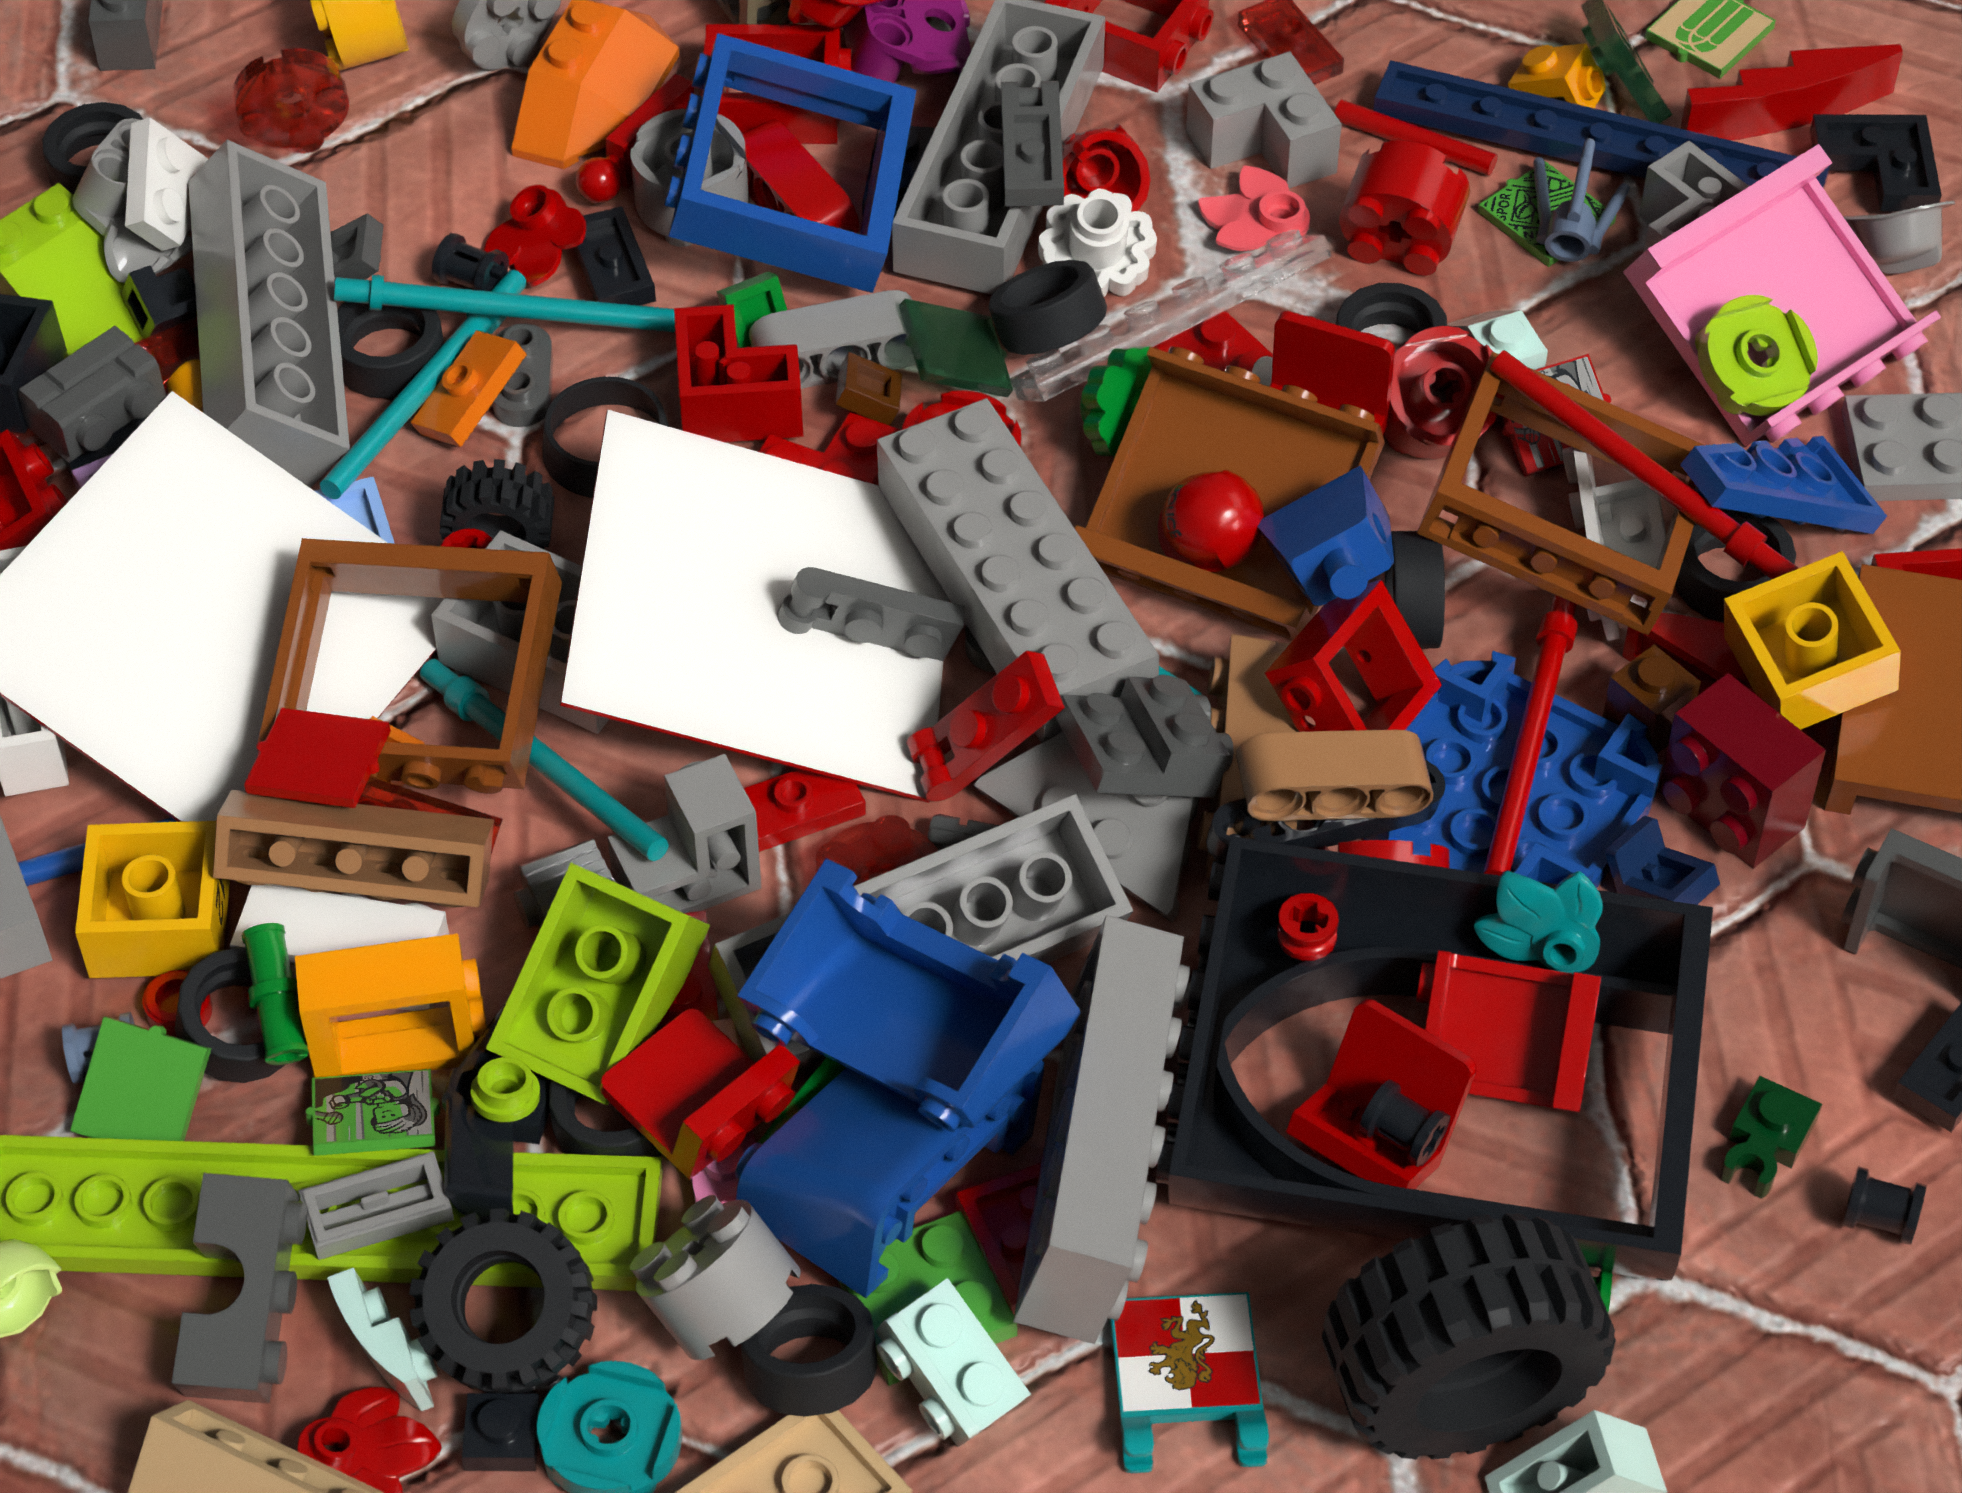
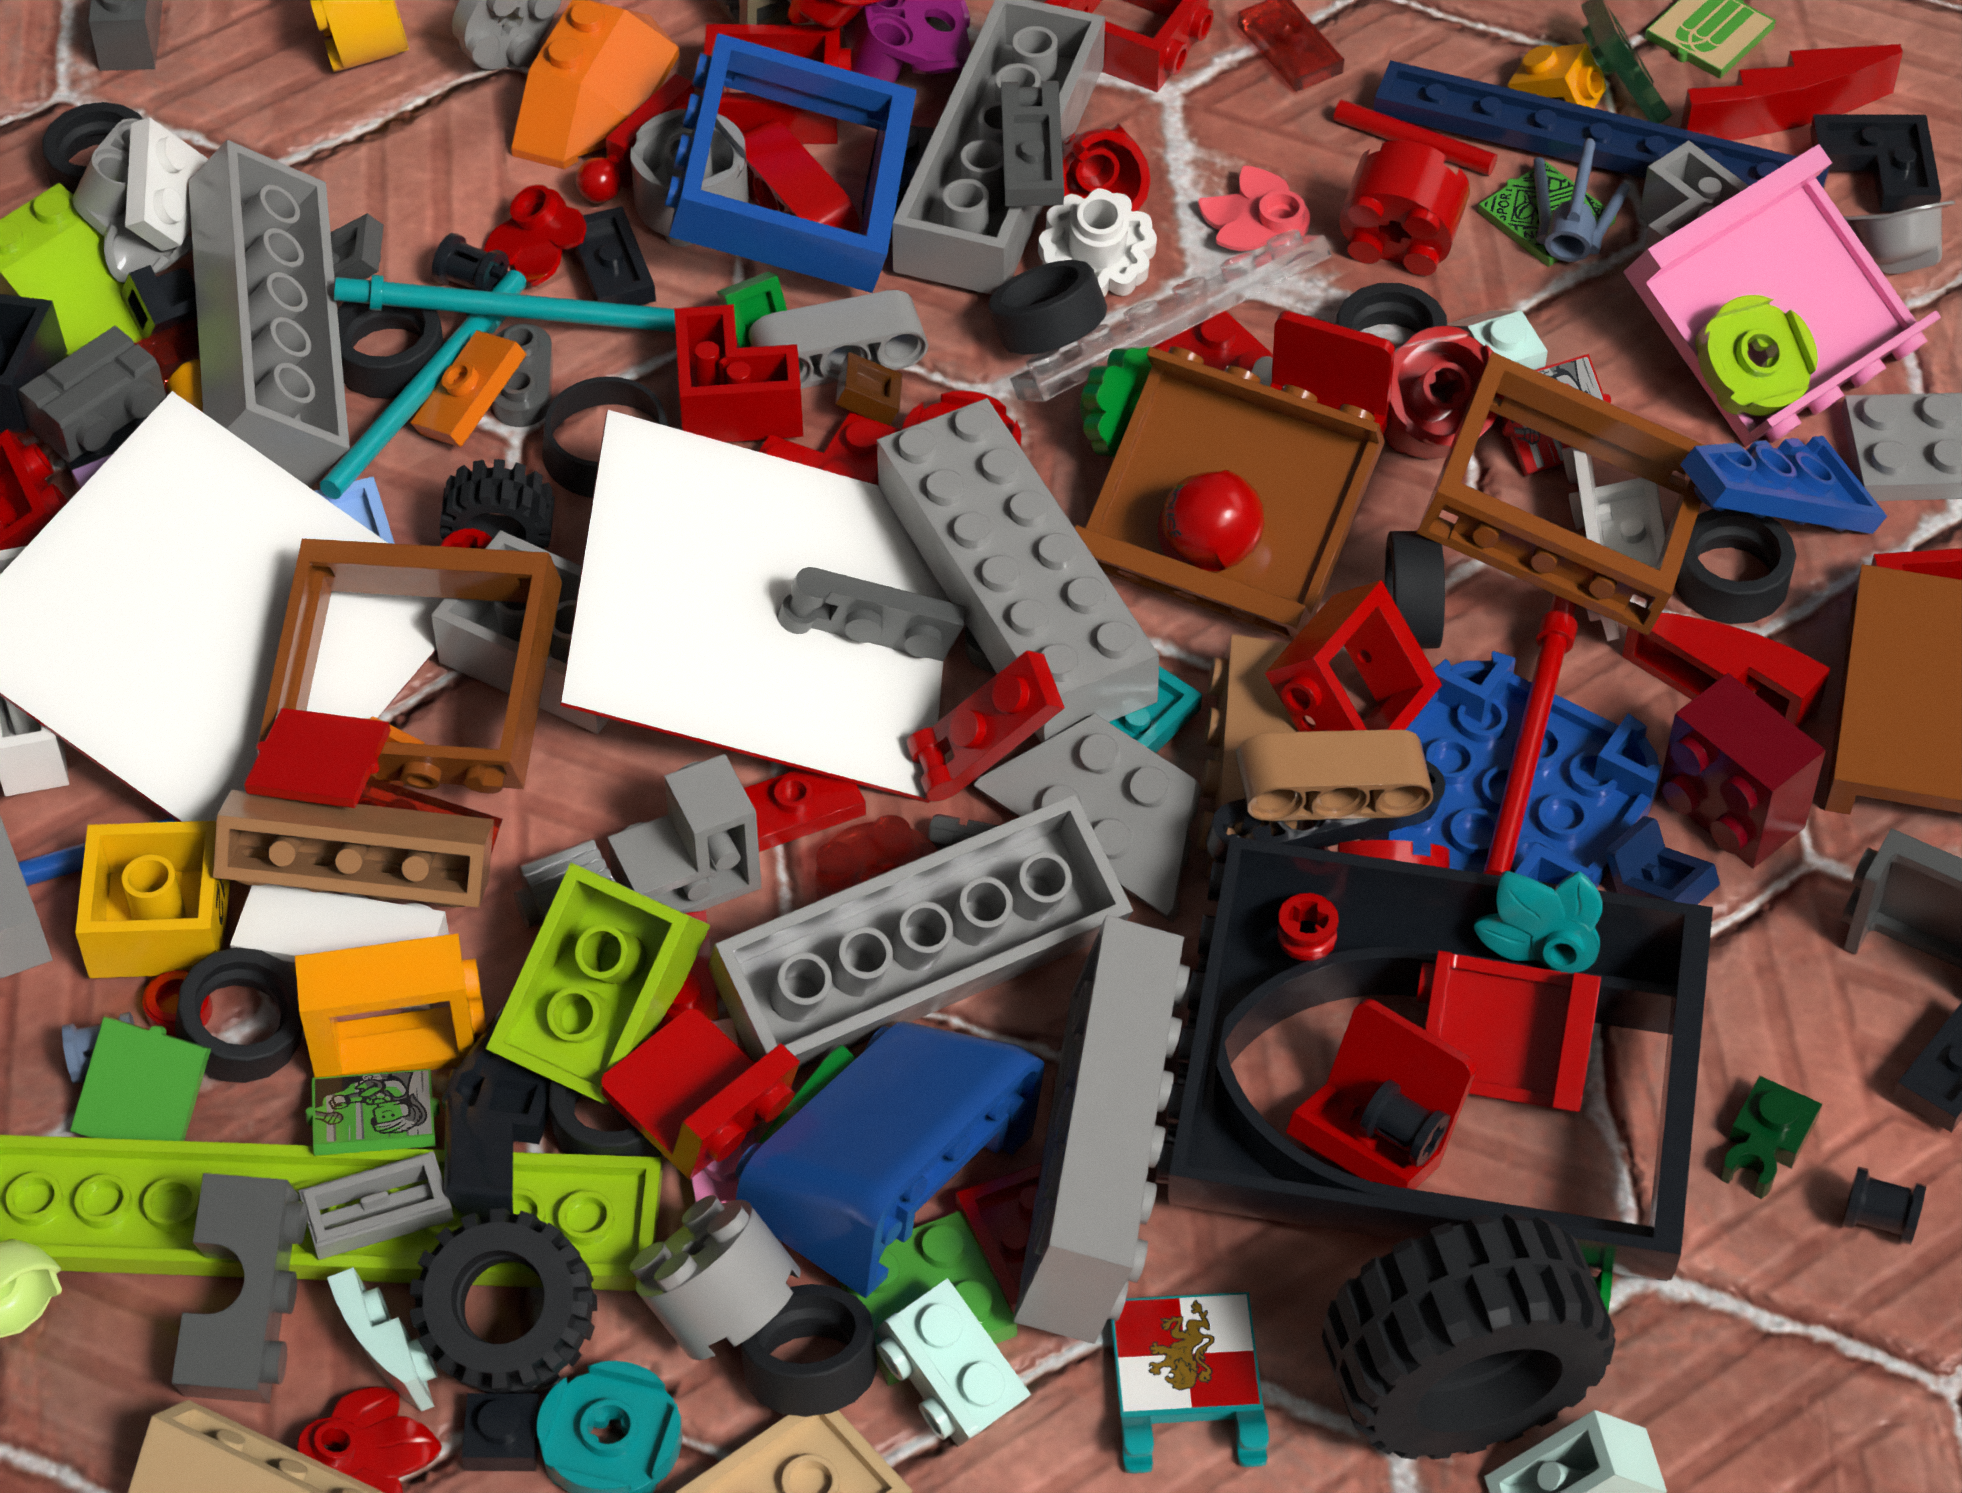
clear red plate [233,48,349,154] -> none
green pin [242,923,309,1065] -> none
teal bar [420,659,669,861] -> none
lime plate [471,1057,540,1122] -> none
blue windscreen [737,858,1080,1132] -> none
clear green piece [899,298,1014,397] -> none
dark grey plate [1055,675,1234,798] -> none
light grey brick [1186,51,1342,188] -> none
blue torso [1257,465,1394,606] -> none
red bar [1490,350,1799,579] -> none
reddish brown brick [1603,644,1701,754] -> none
yellow brick [1724,551,1901,730] -> none

